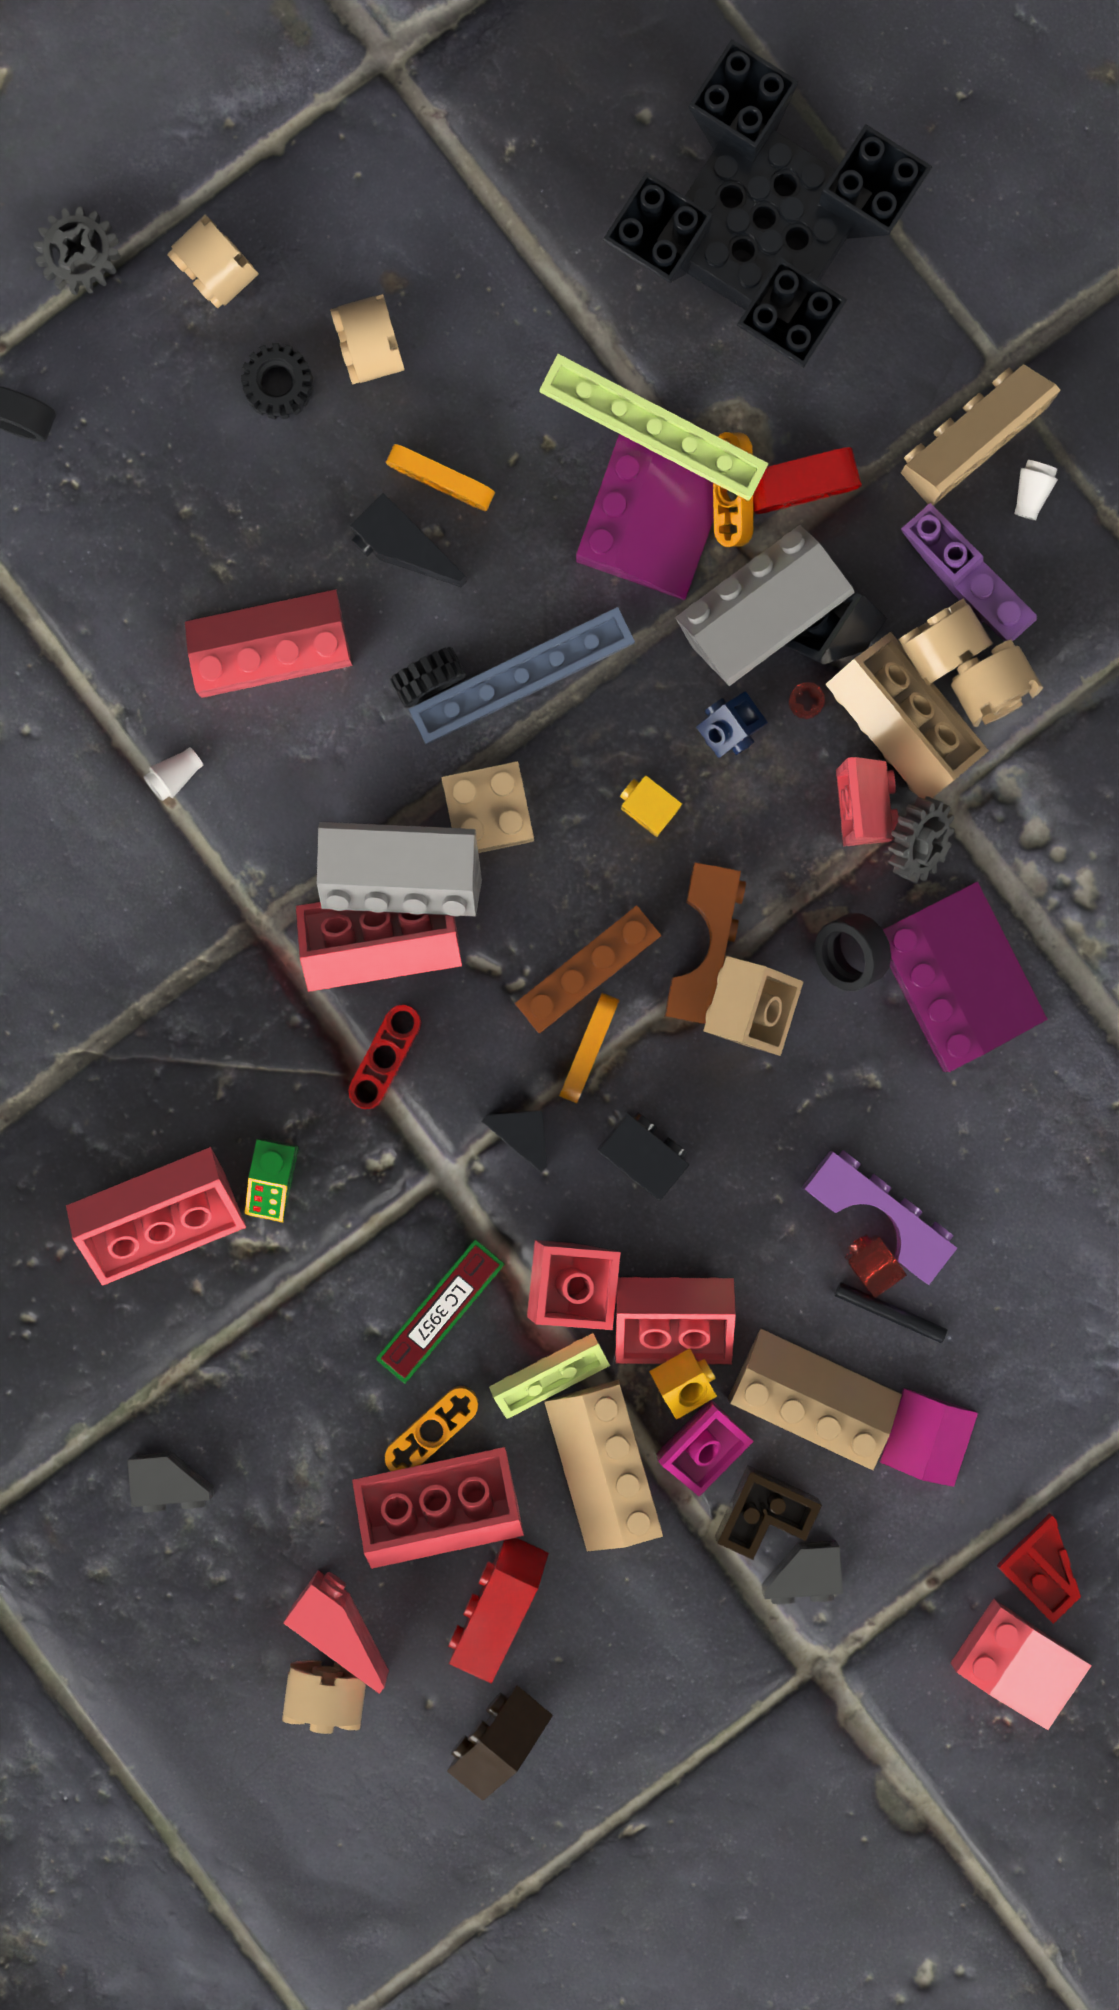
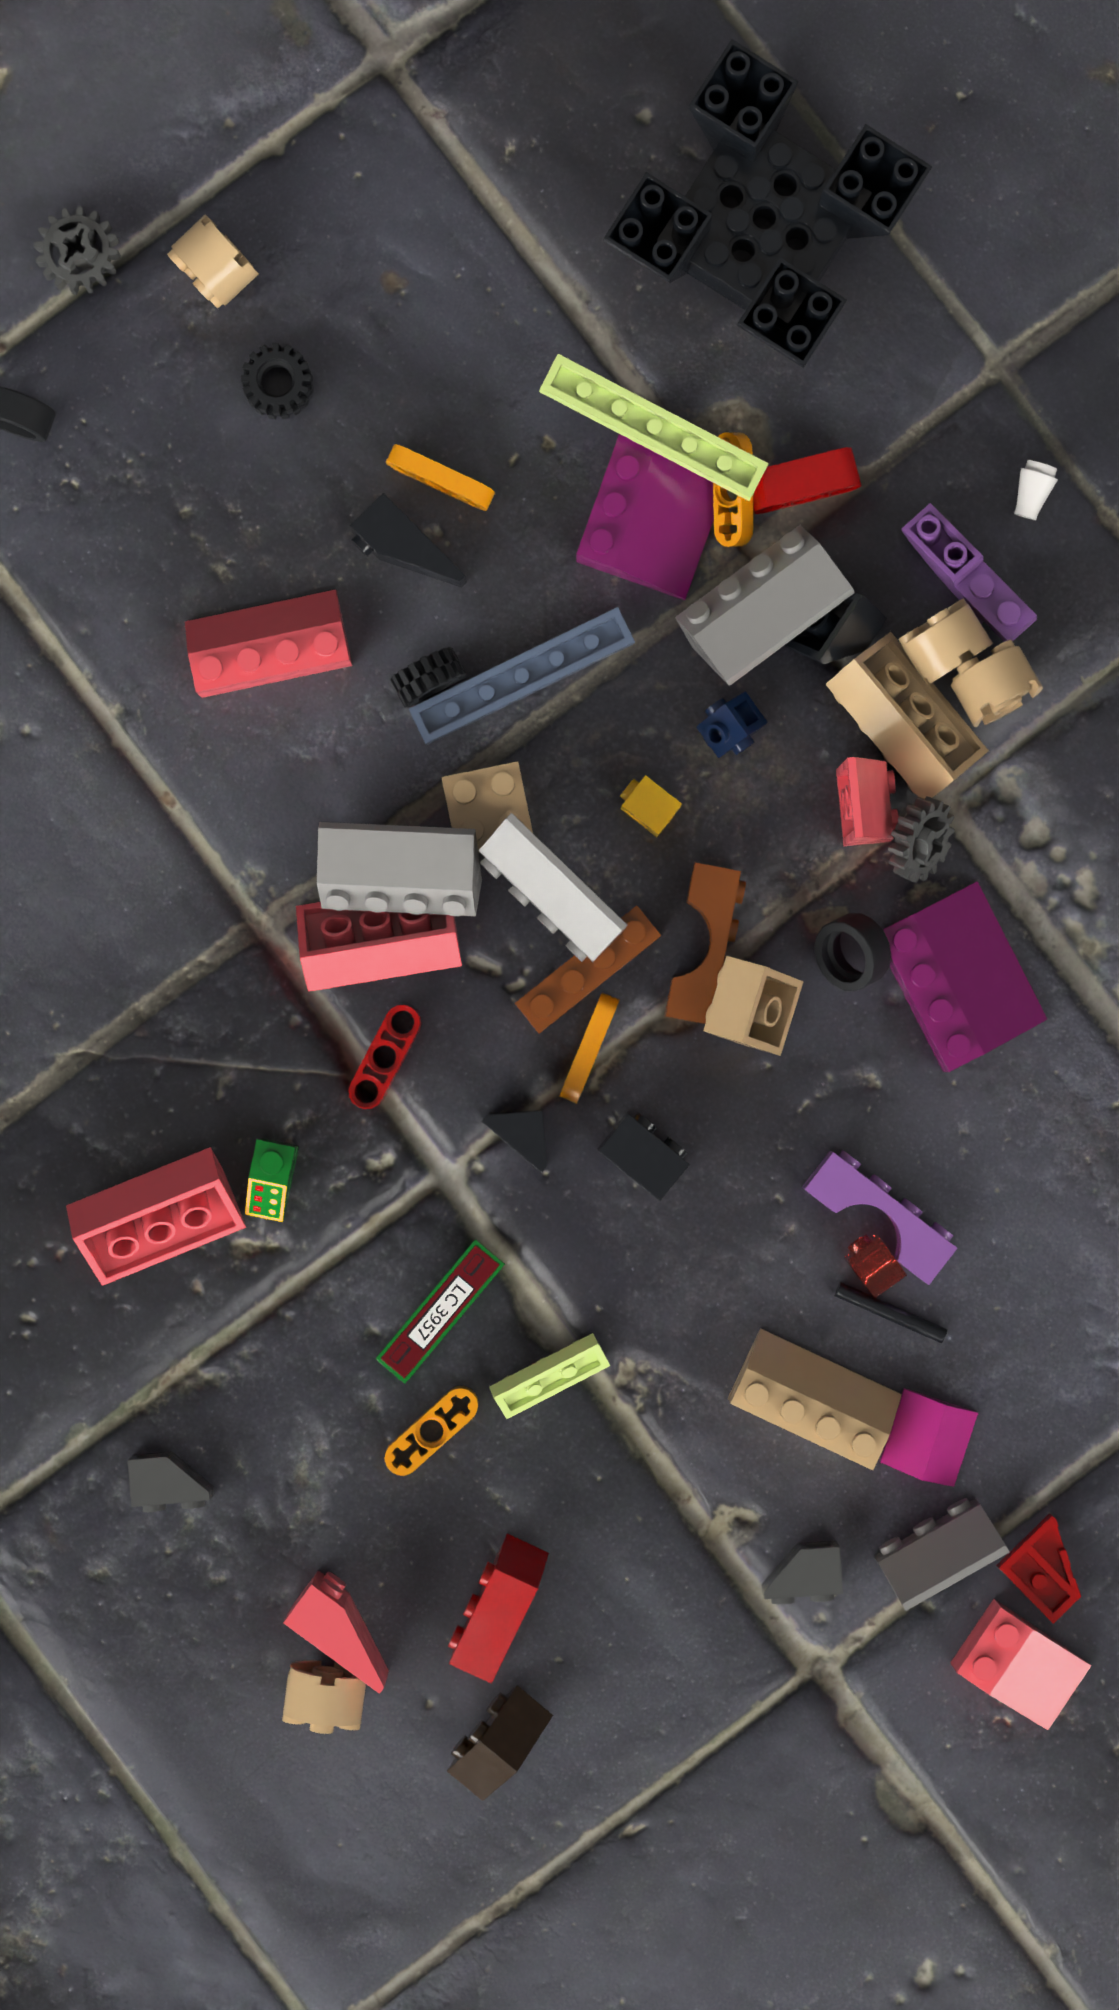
white cone [144,747,204,801] -> none
tan brick [330,294,405,384] -> none
coral slope [352,1447,524,1569] -> none
coral slope [527,1240,621,1330] -> none
tan slope [544,1379,663,1551] -> none
coral slope [615,1277,736,1365] -> none
yellow brick [649,1348,717,1420] -> none
dark pink slope [656,1400,754,1497] -> none
dark brown brick [715,1465,822,1560] -> none
clear red bush [789,682,825,719] -> none
tan slope [901,364,1061,506] -> none
none -> slope [479,813,627,962]
none -> light grey slope [874,1498,1009,1611]

